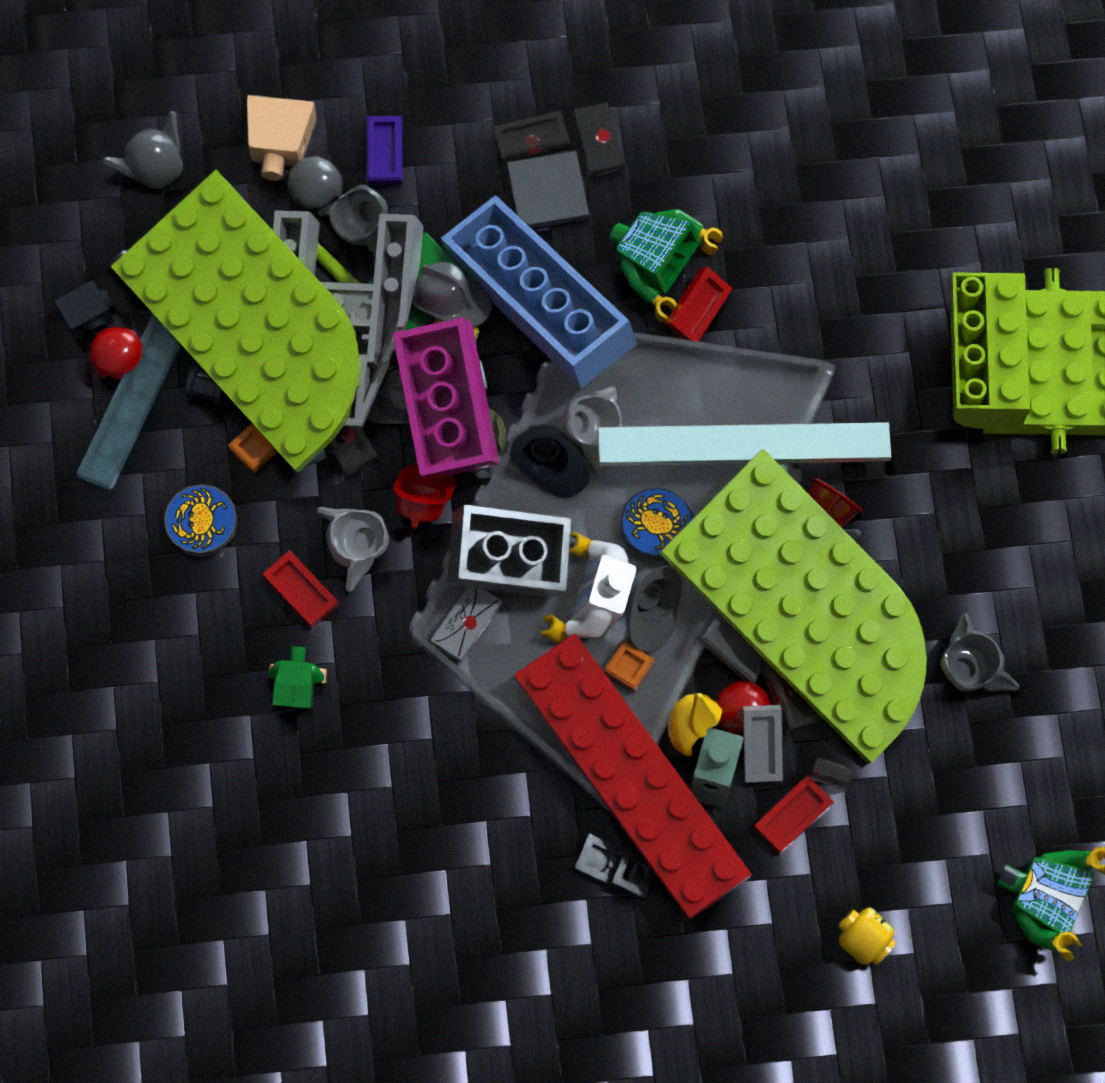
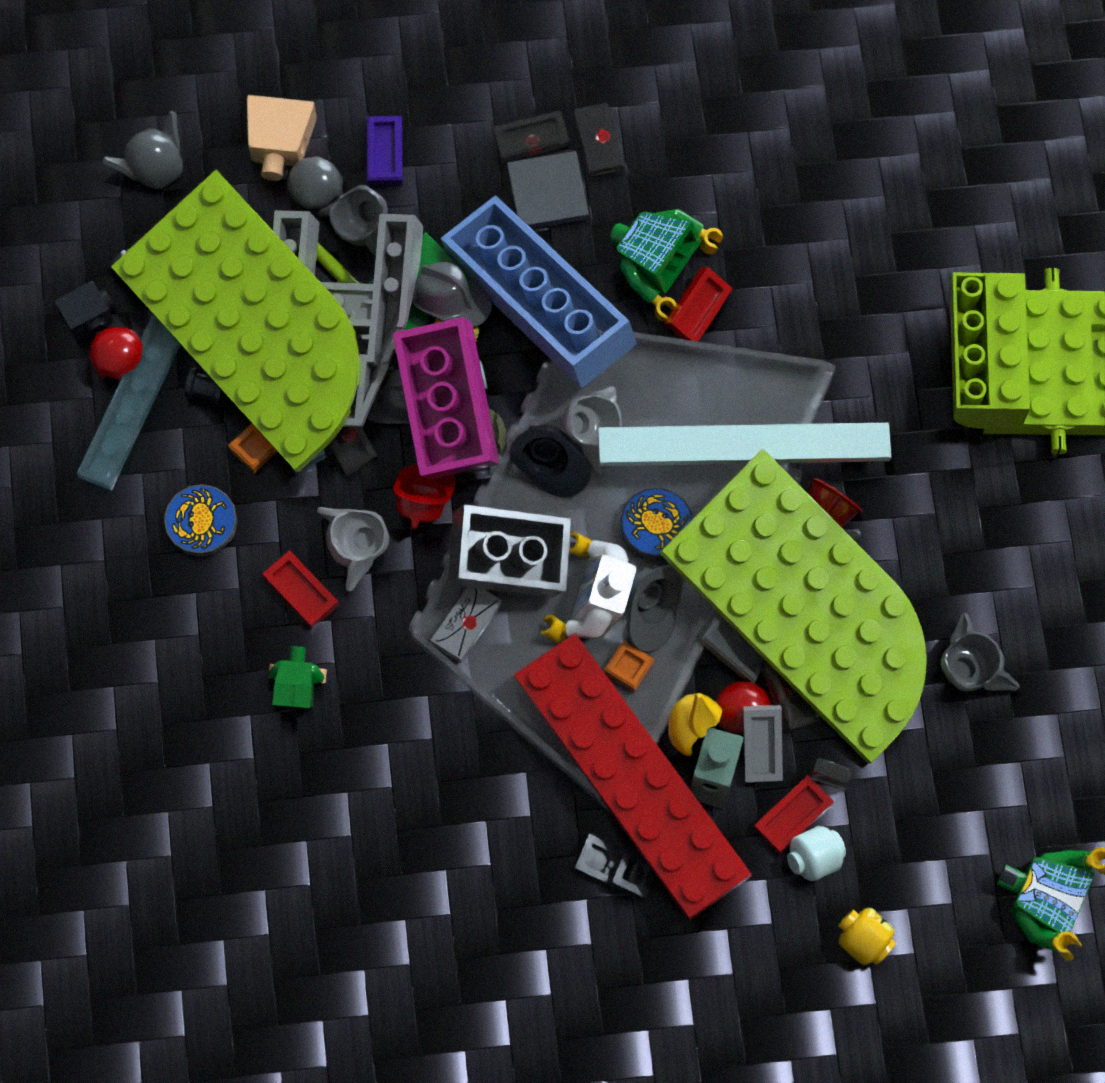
none -> light aqua head [787,826,846,882]

